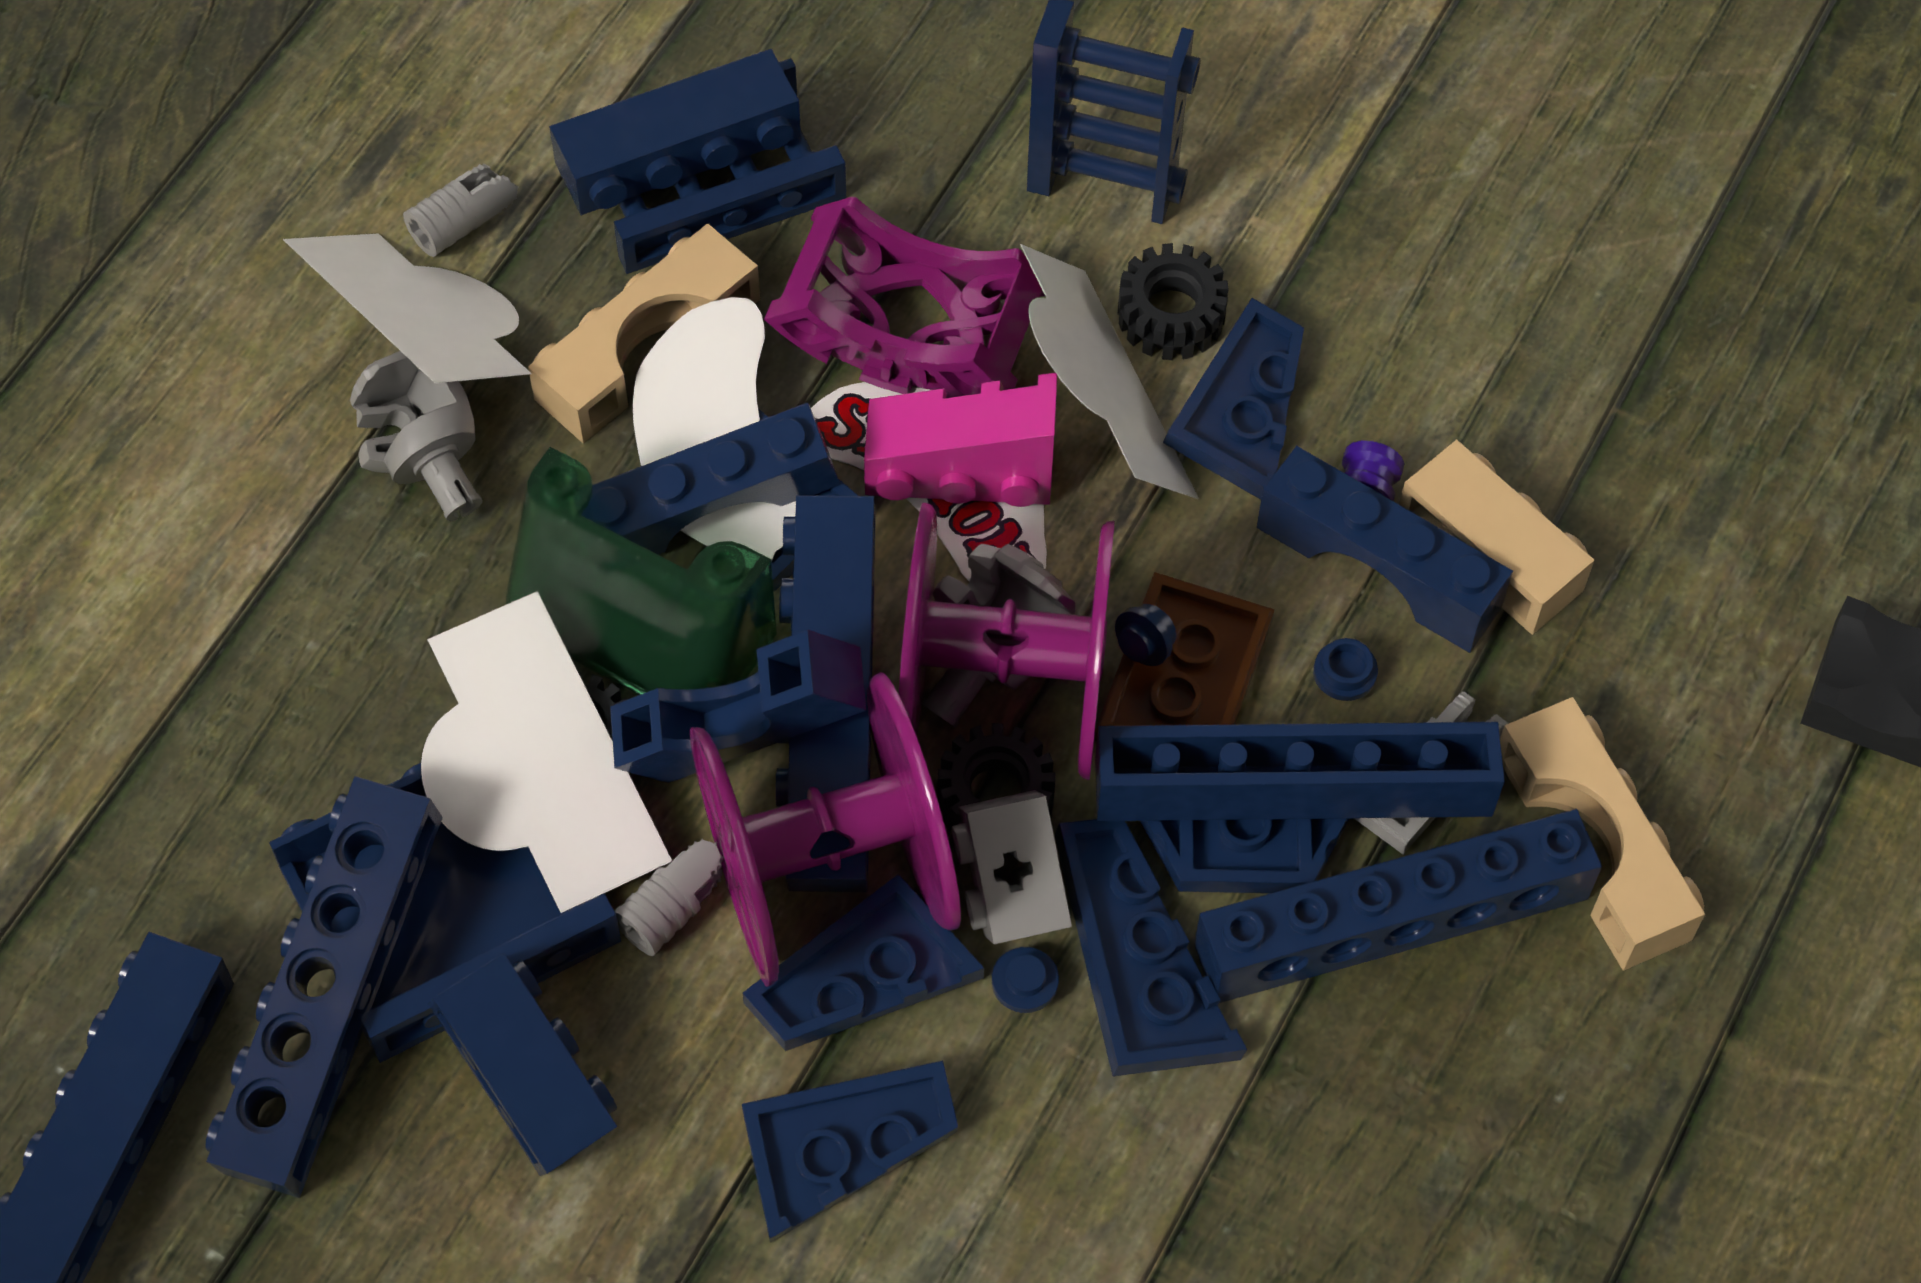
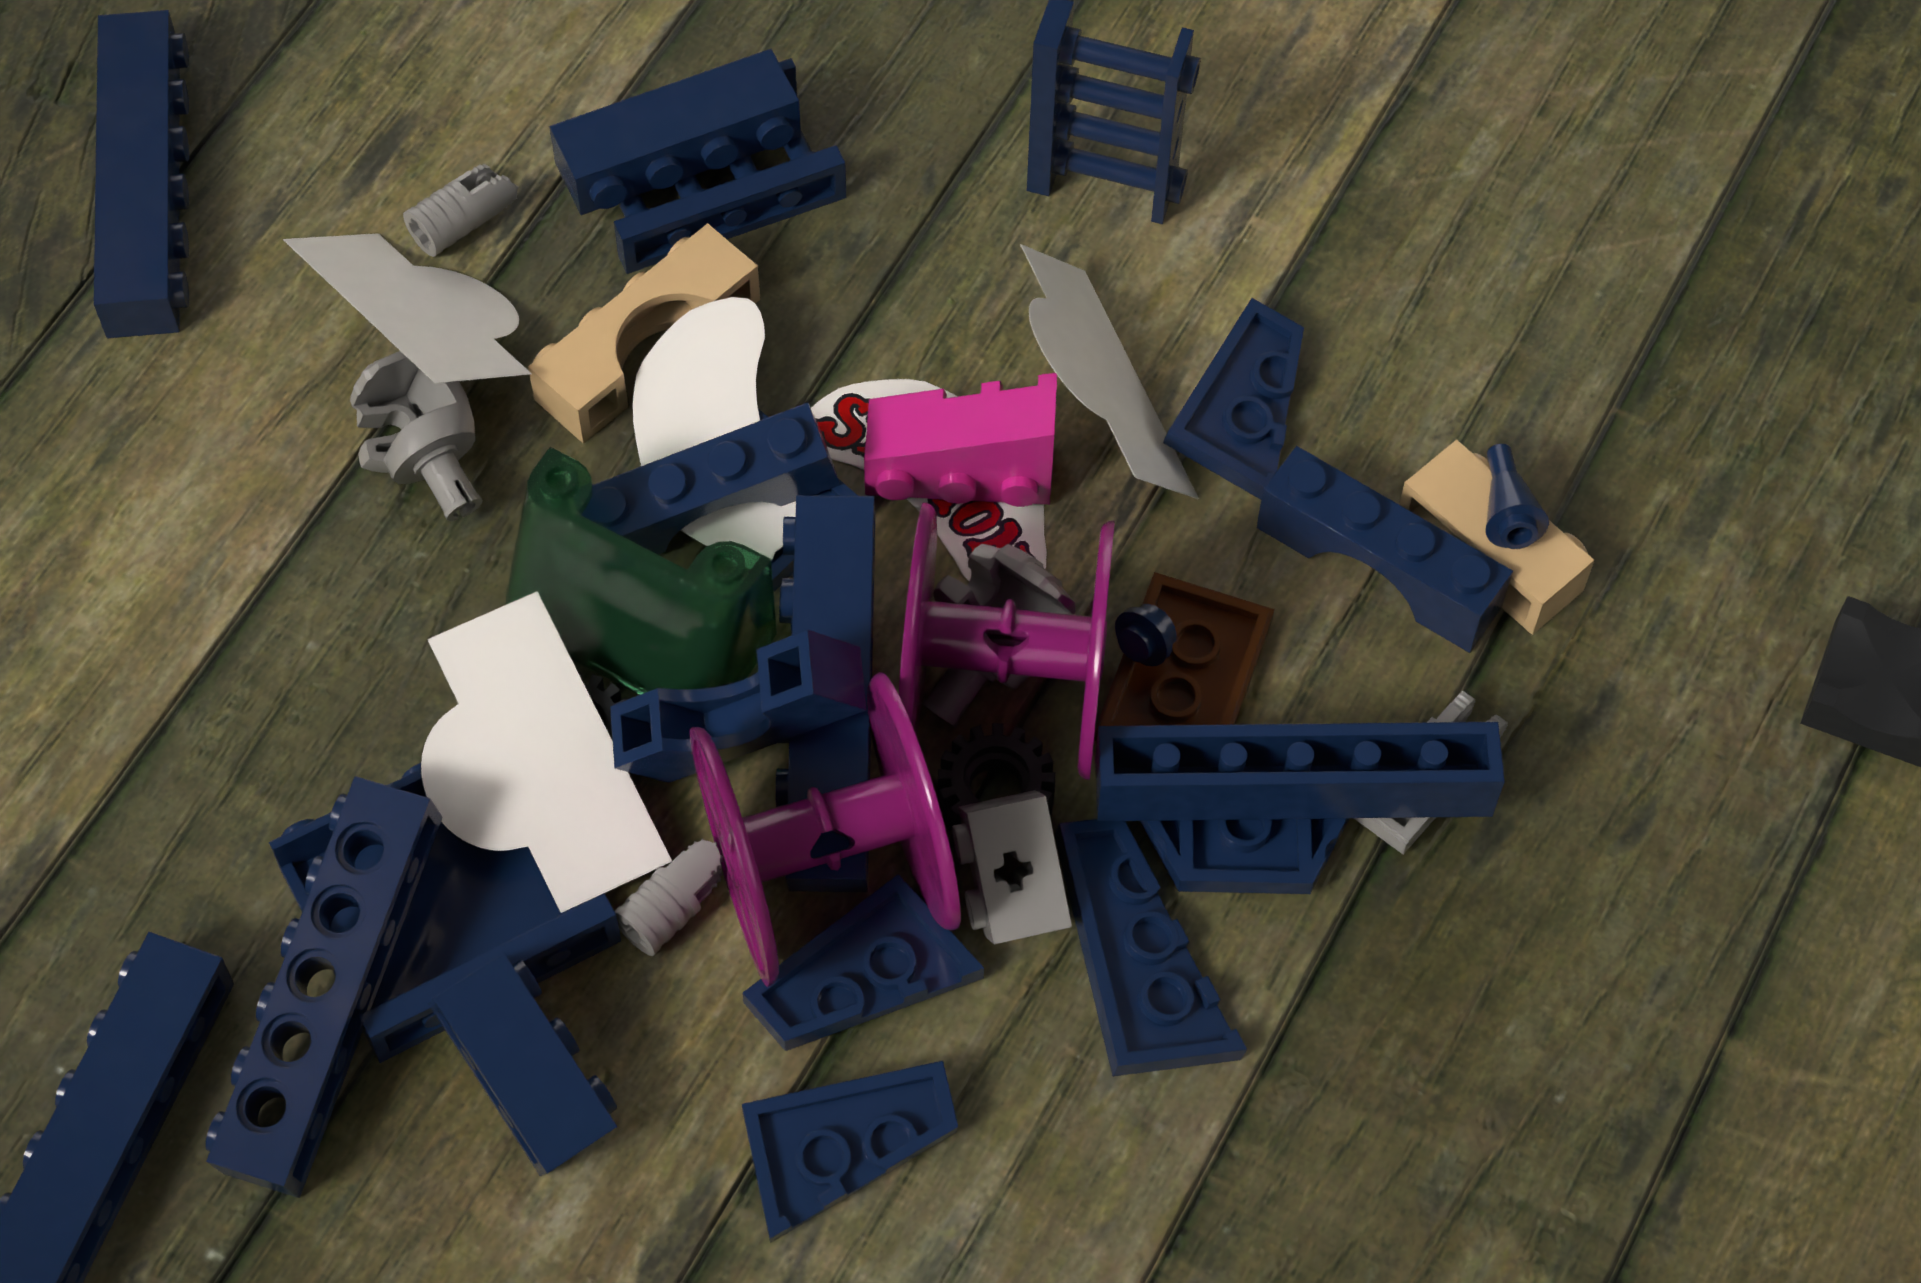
magenta fence [764,197,1045,398] -> none
dark blue plate [992,947,1059,1013] -> none
black tyre [1117,243,1229,360] -> none
dark blue brick [1194,809,1602,1003] -> none
dark blue plate [1313,638,1378,701] -> none
dark purple wheel [1342,440,1405,502] -> none
tan arch [1500,697,1705,971] -> none
none -> dark blue brick [94,10,189,338]
none -> dark blue cone [1485,444,1549,549]

